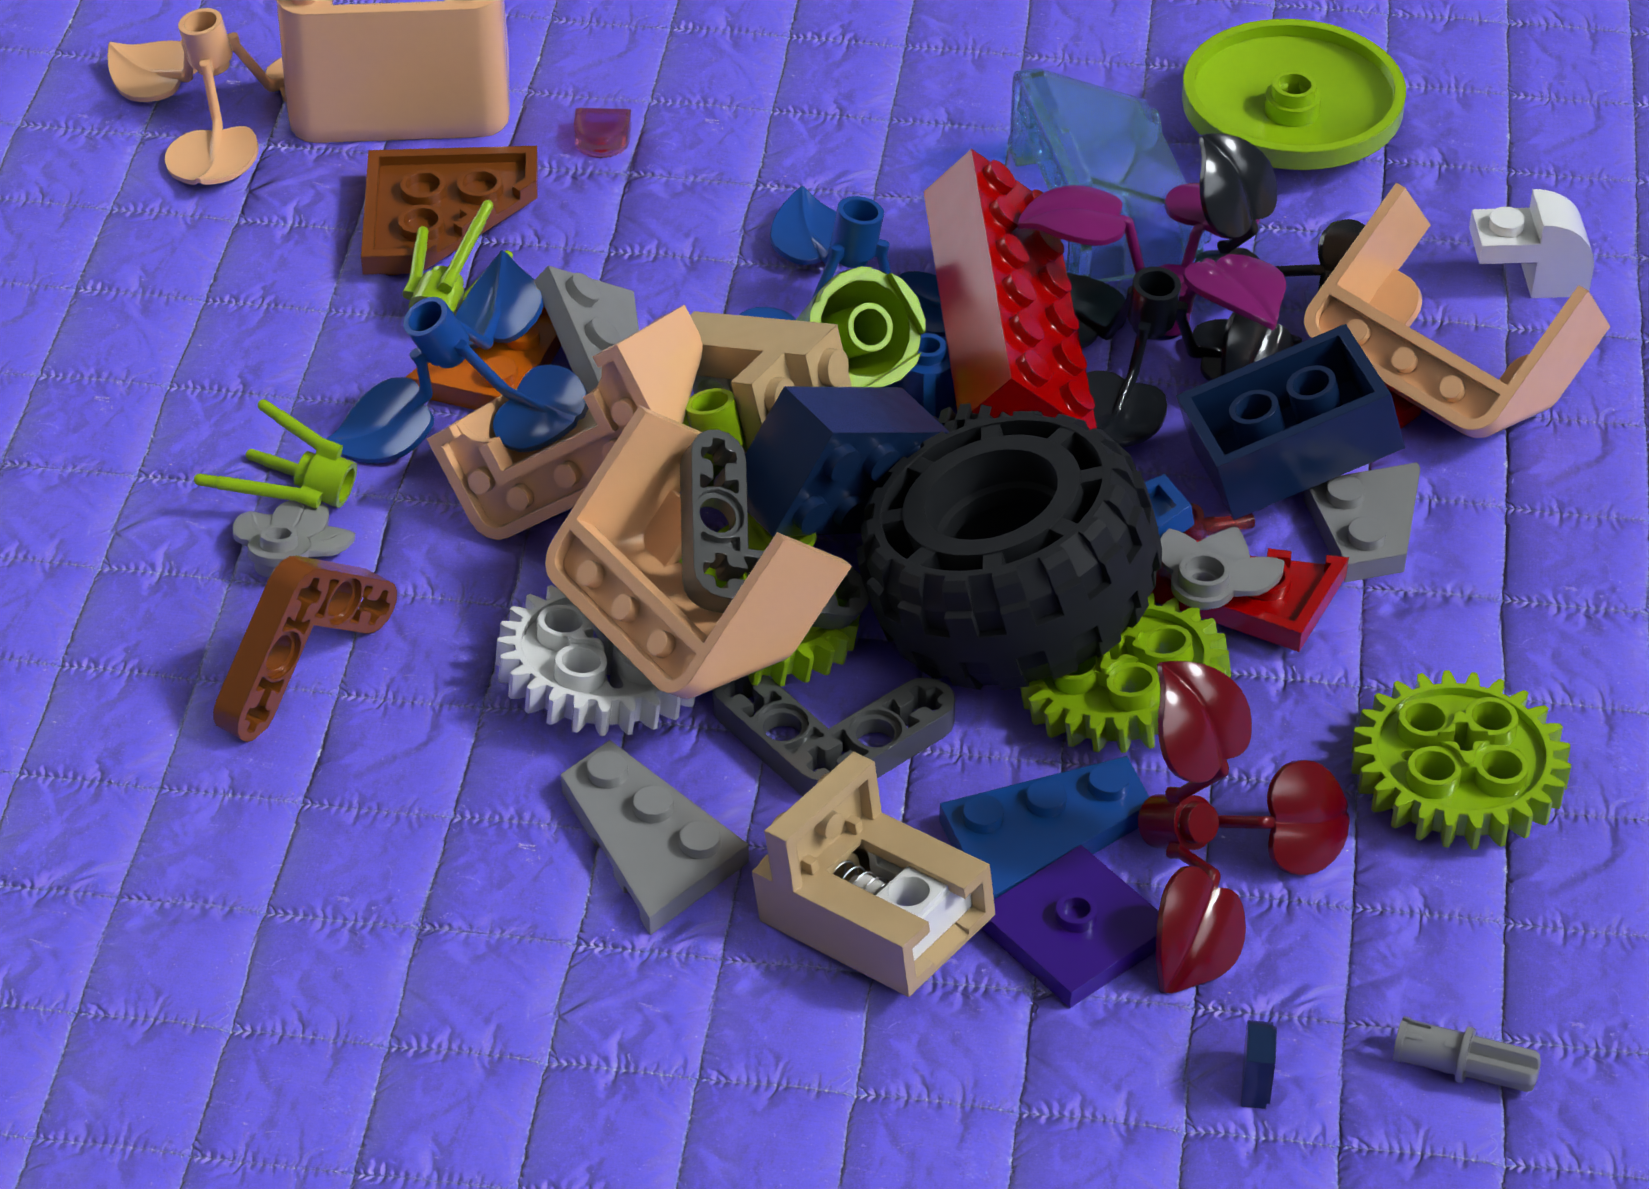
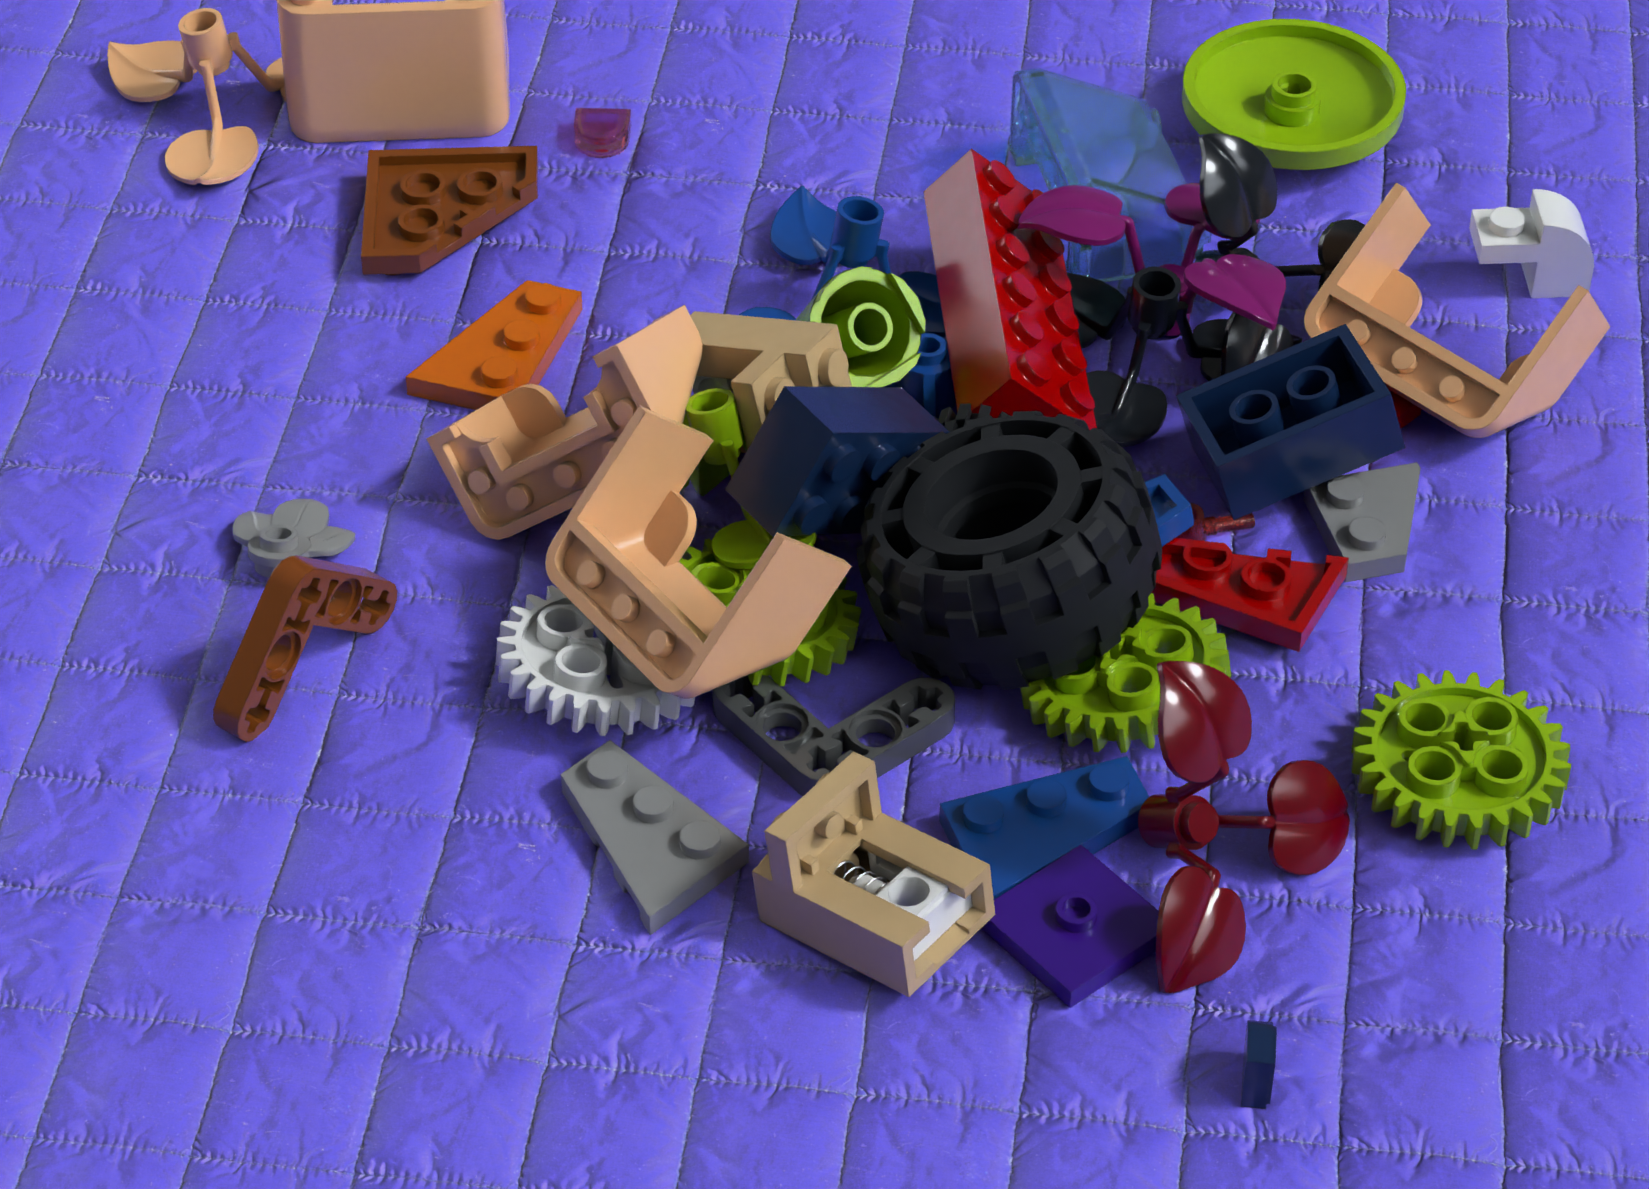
lime plant [194,399,357,509] -> none
blue plant [327,250,589,463] -> none
lime plant [402,200,513,315] -> none
light grey wing [534,266,639,394] -> none
dark grey beam [680,430,869,630] -> none
light grey plate [1160,526,1285,610] -> none
light grey axle [1393,1016,1541,1092] -> none

